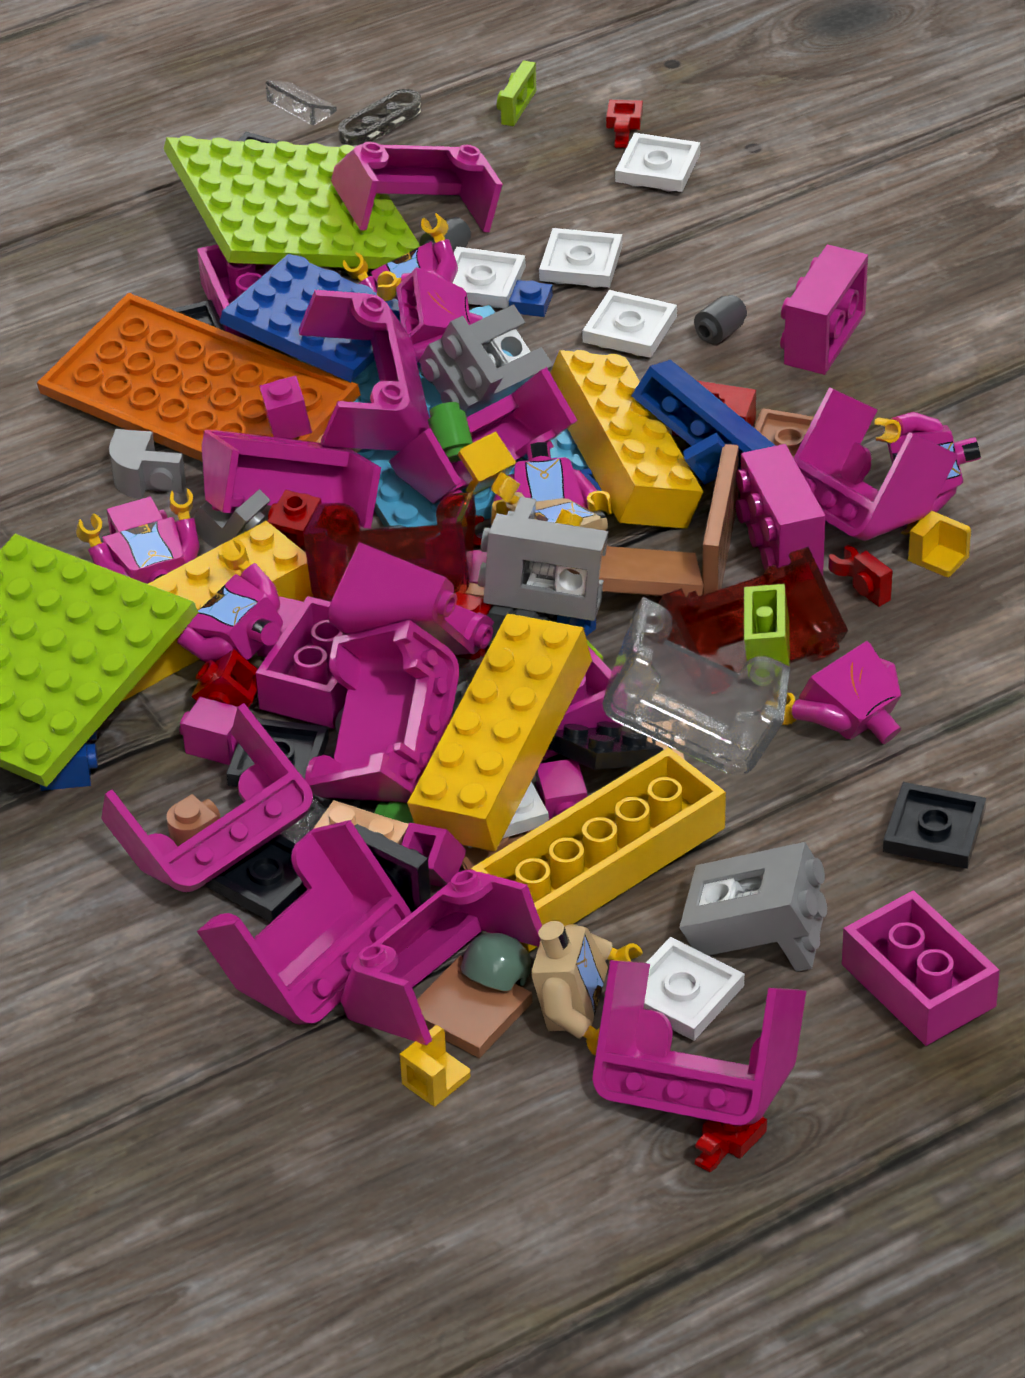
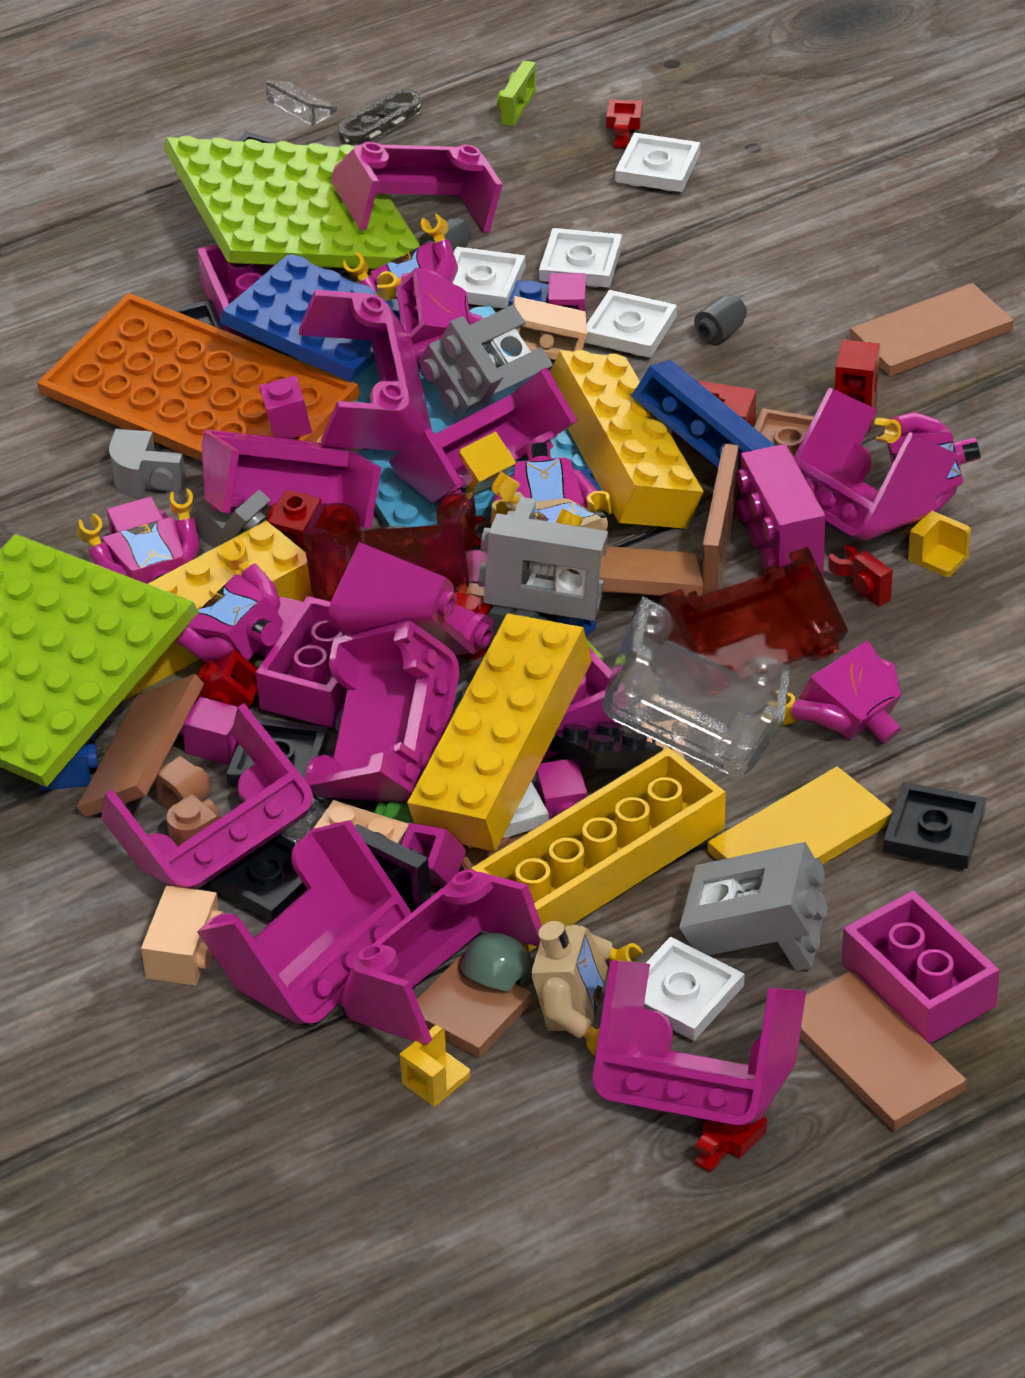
bright green brick [428,402,473,463] -> none
blue plate [683,433,725,485] -> none
lime brick [744,584,790,677] -> none
dark pink brick [780,244,868,375] -> none
none -> nougat tile [76,674,204,817]
none -> light nougat brick [141,885,224,986]
none -> nougat plate [156,756,210,810]
none -> light nougat brick [512,296,587,360]
none -> brick [548,273,586,313]
none -> yellow tile [708,766,893,864]
none -> nougat tile [800,970,967,1132]
none -> red brick [835,339,880,431]
none -> nougat tile [850,283,1014,377]

